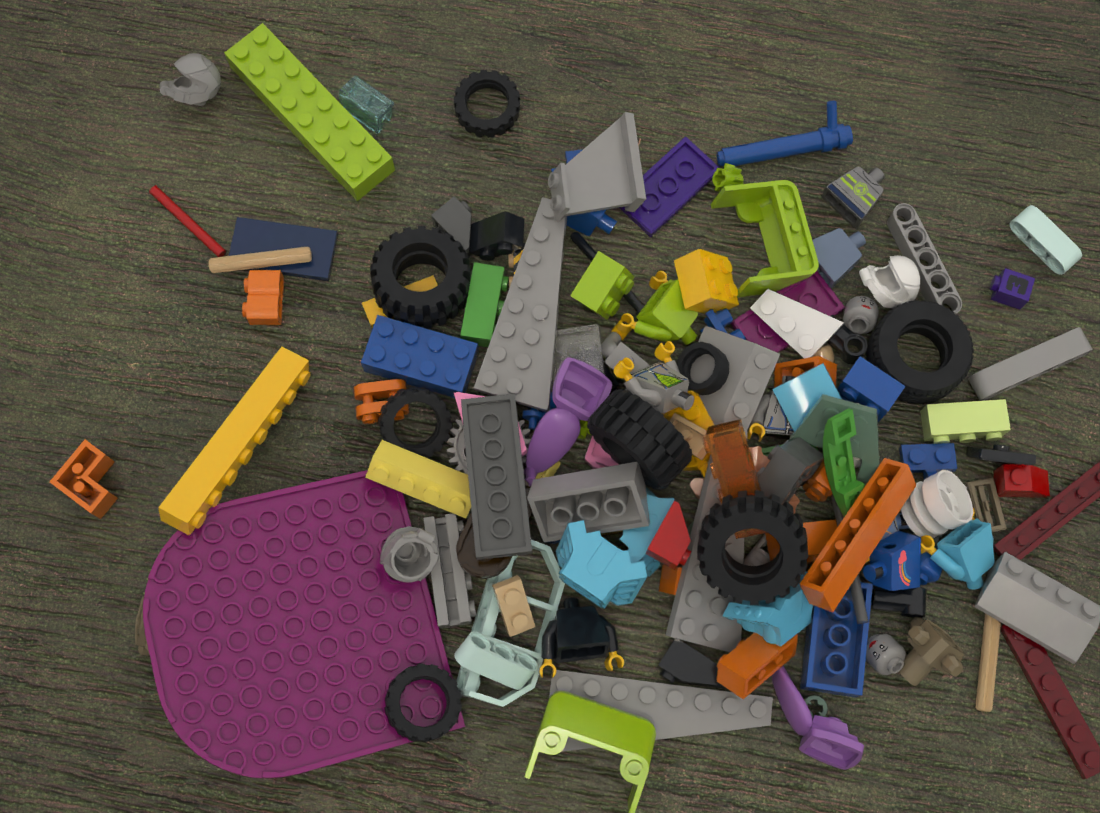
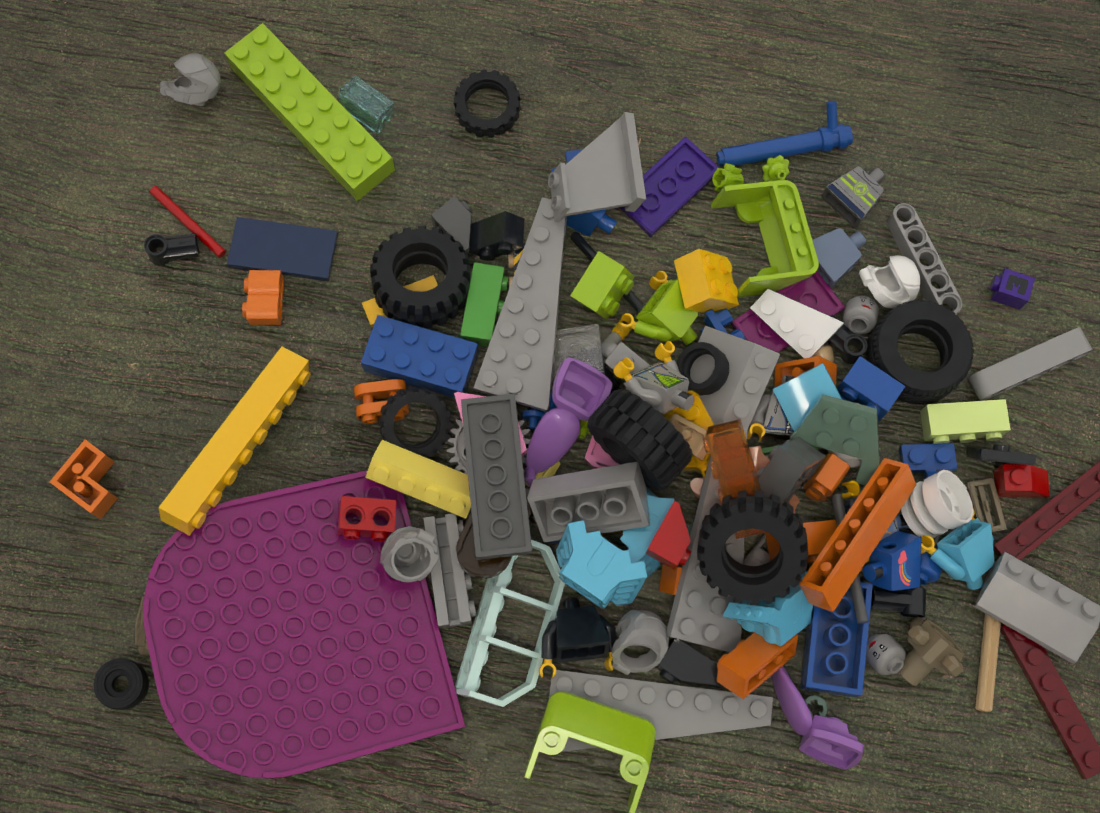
tan axle [209,247,312,273] -> none
black tyre [385,664,462,742] -> none
light aqua beam [454,631,538,690] -> none
tan plate [492,575,535,637] -> none
bright green slope [823,408,865,517] -> none
light aqua beam [1010,205,1082,275] -> none
none -> black tyre [94,658,149,710]
none -> black piece [144,233,199,266]
none -> red brick [337,496,396,542]
none -> light grey helmet [612,610,669,675]
none -> lime plant [762,155,790,181]

